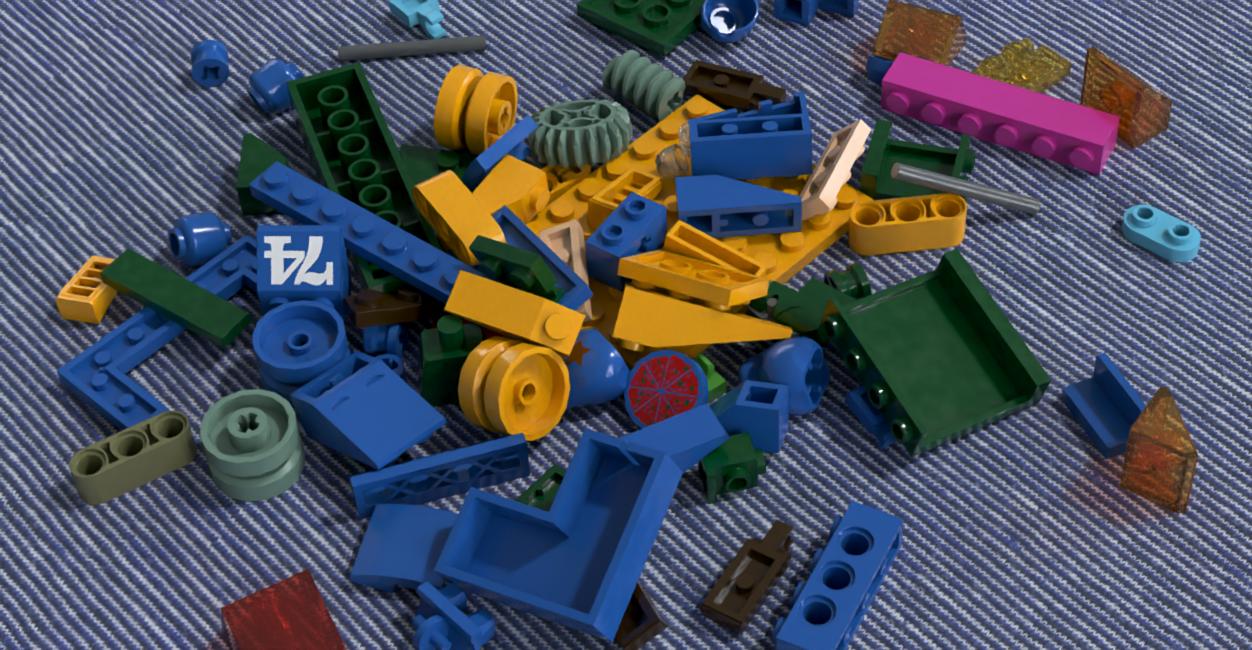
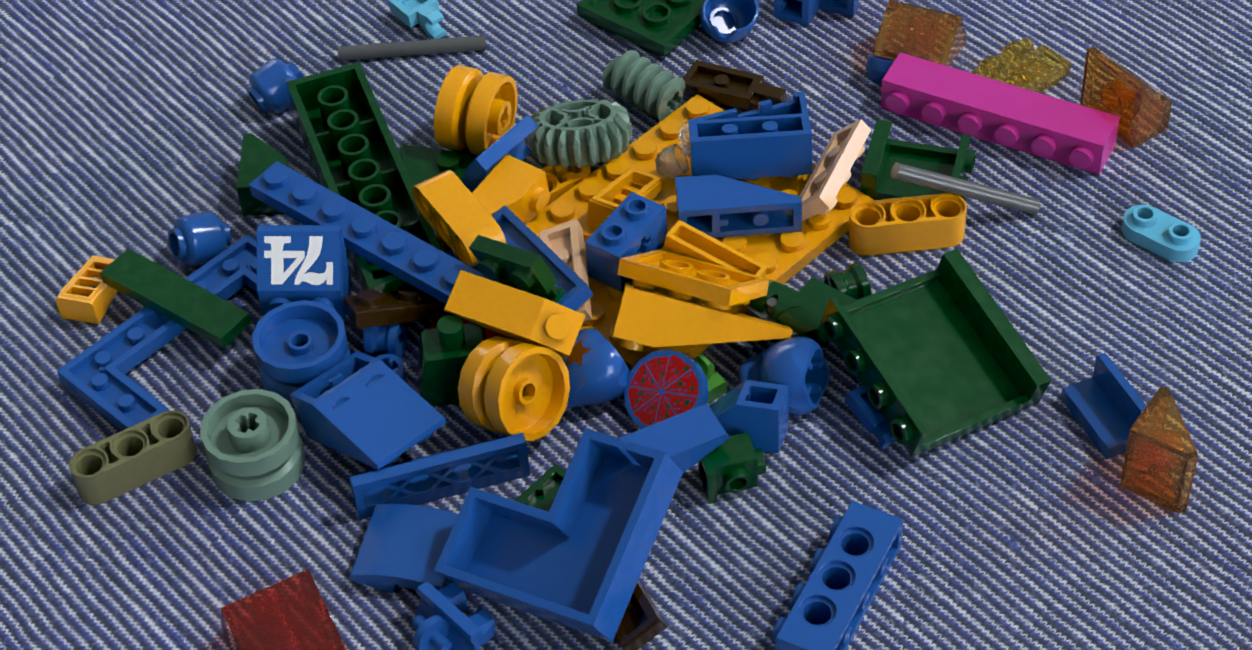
blue wheel [191,40,229,87] -> none
dark brown hinge [701,520,793,635] -> none

